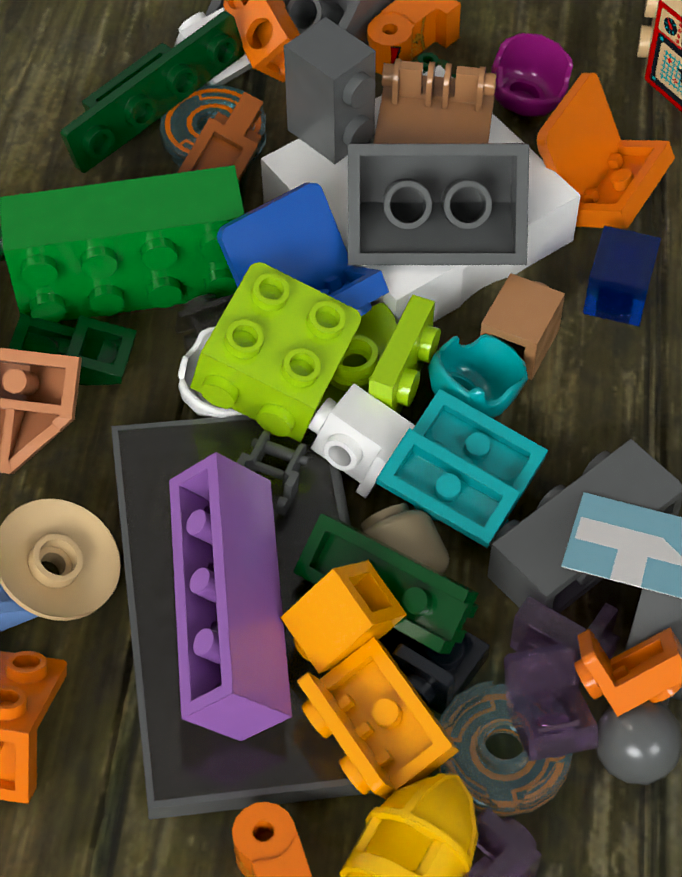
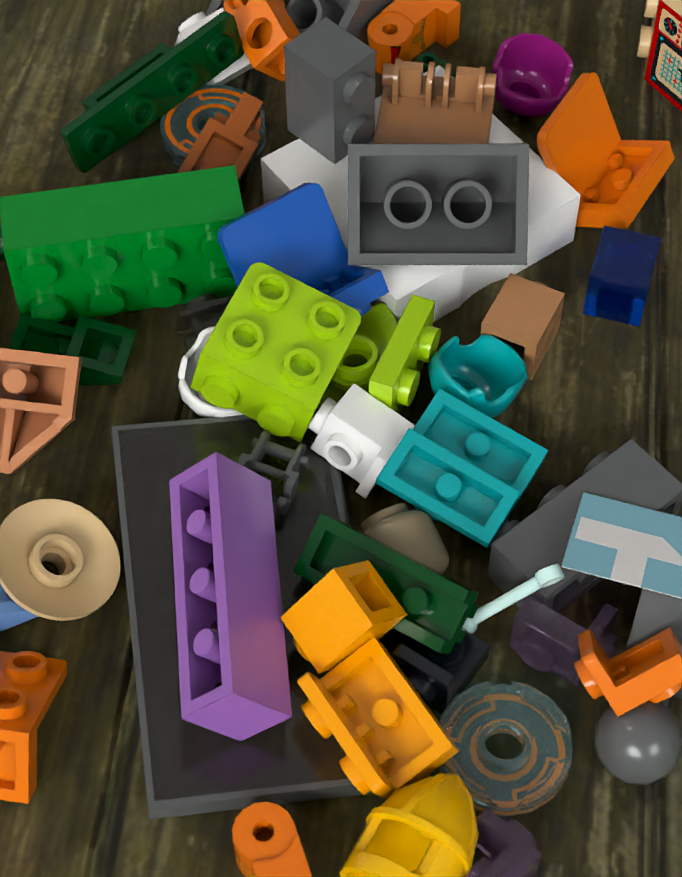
clear purple bracket [504,643,598,762] -> none
none -> light aqua hinge [463,564,565,634]

